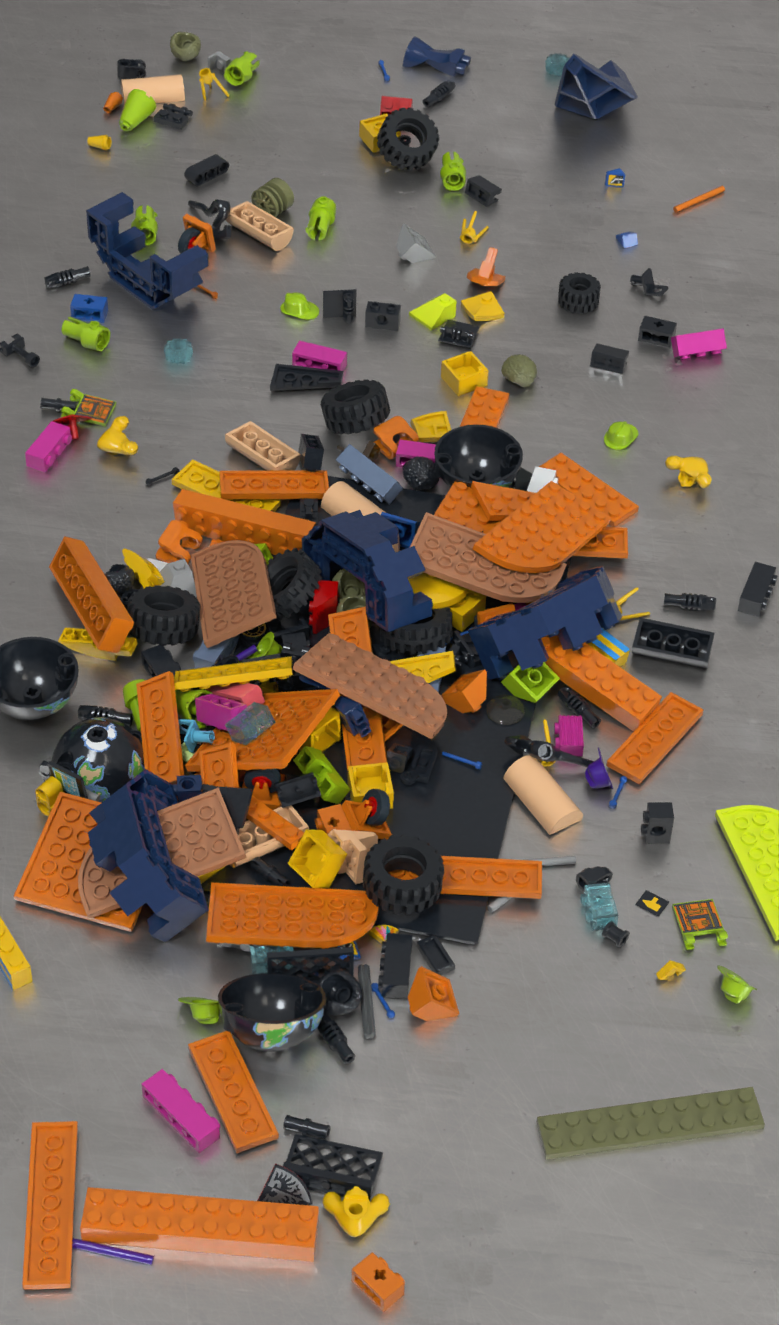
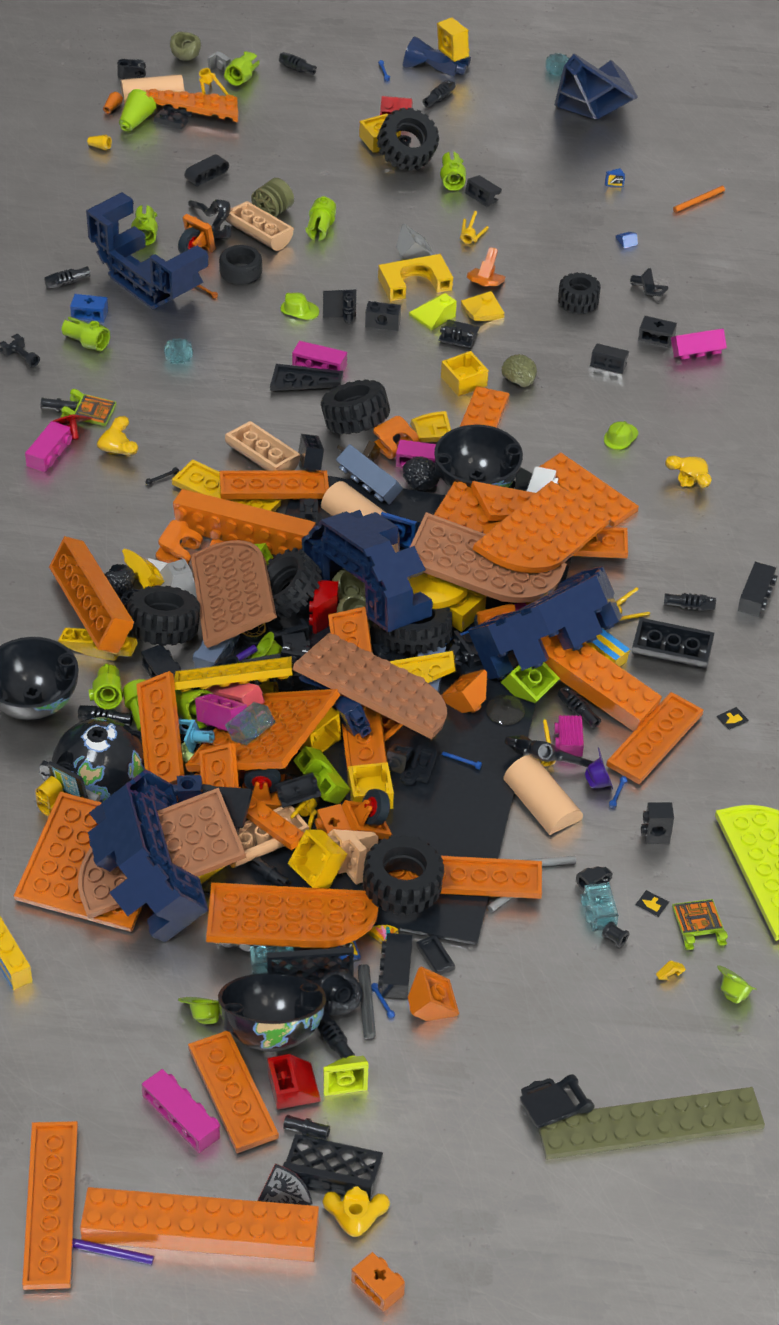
none -> lime piece [89,663,123,709]
none -> orange wing [146,89,238,122]
none -> black tyre [219,245,262,285]
none -> red slope [267,1054,321,1110]
none -> black hinge [279,52,317,75]
none -> yellow plant [290,798,317,830]
none -> neon yellow slope [323,1056,368,1096]
none -> yellow arch [378,254,453,302]
none -> yellow container [437,17,469,62]
none -> black piece [520,1074,595,1128]
none -> black sticker [716,707,749,730]

